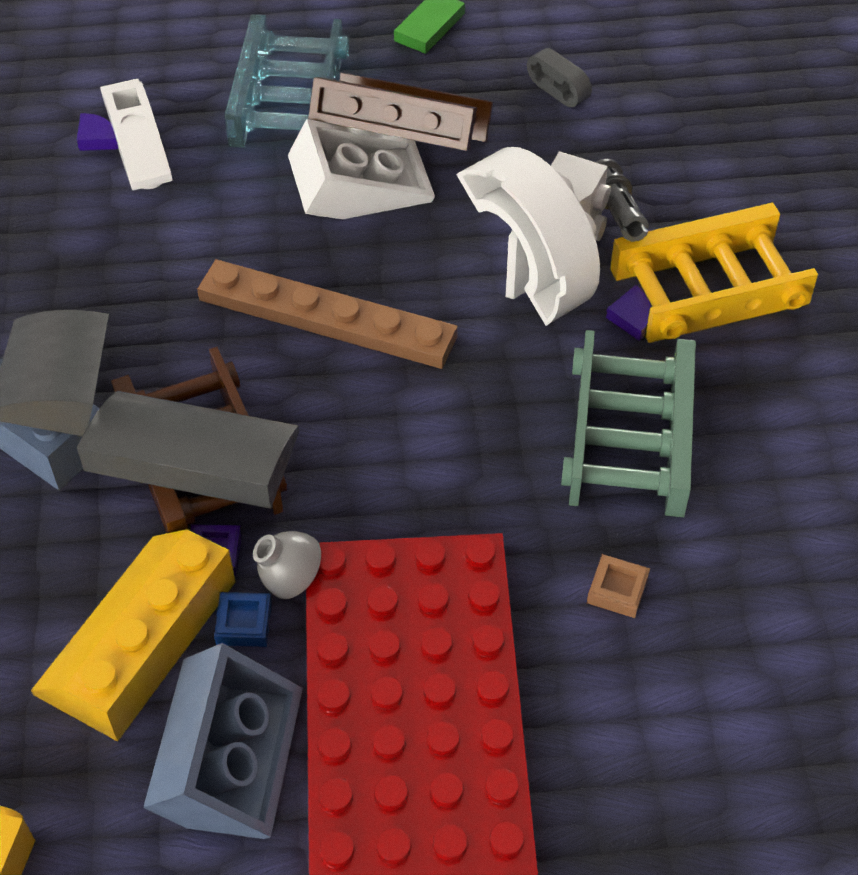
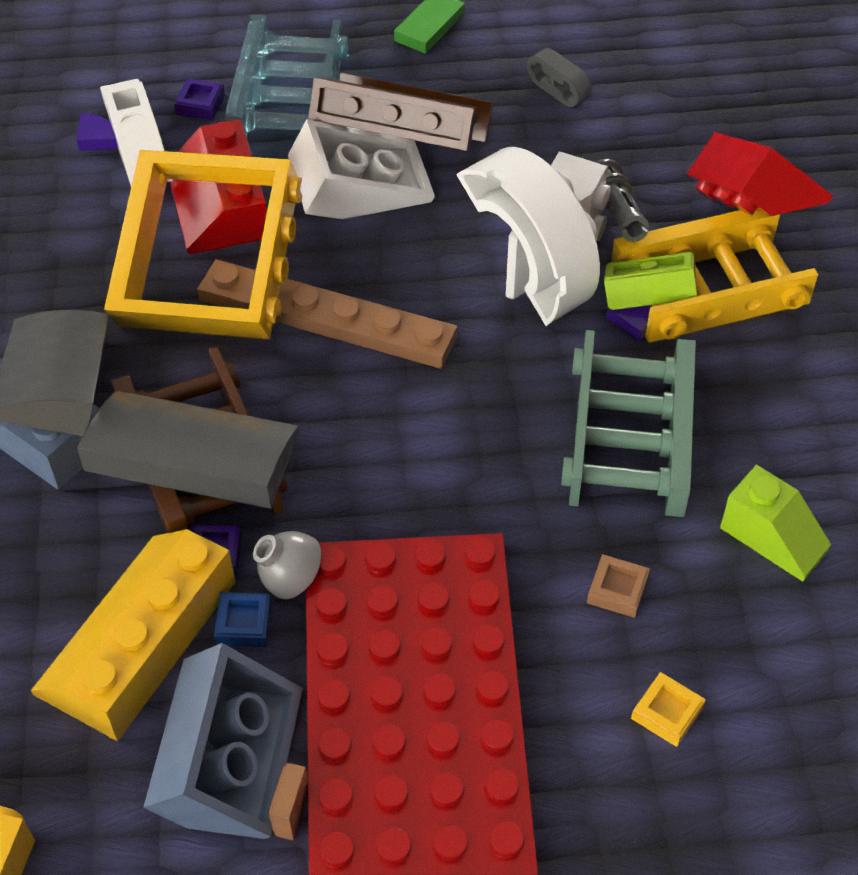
none -> yellow window [104,150,303,340]
none -> red slope [170,119,267,255]
none -> dark purple tile [174,79,225,120]
none -> medium nougat tile [269,763,308,841]
none -> lime slope [604,252,697,310]
none -> yellow tile [631,672,706,747]
none -> red slope [687,132,833,216]
none -> lime slope [720,464,831,582]

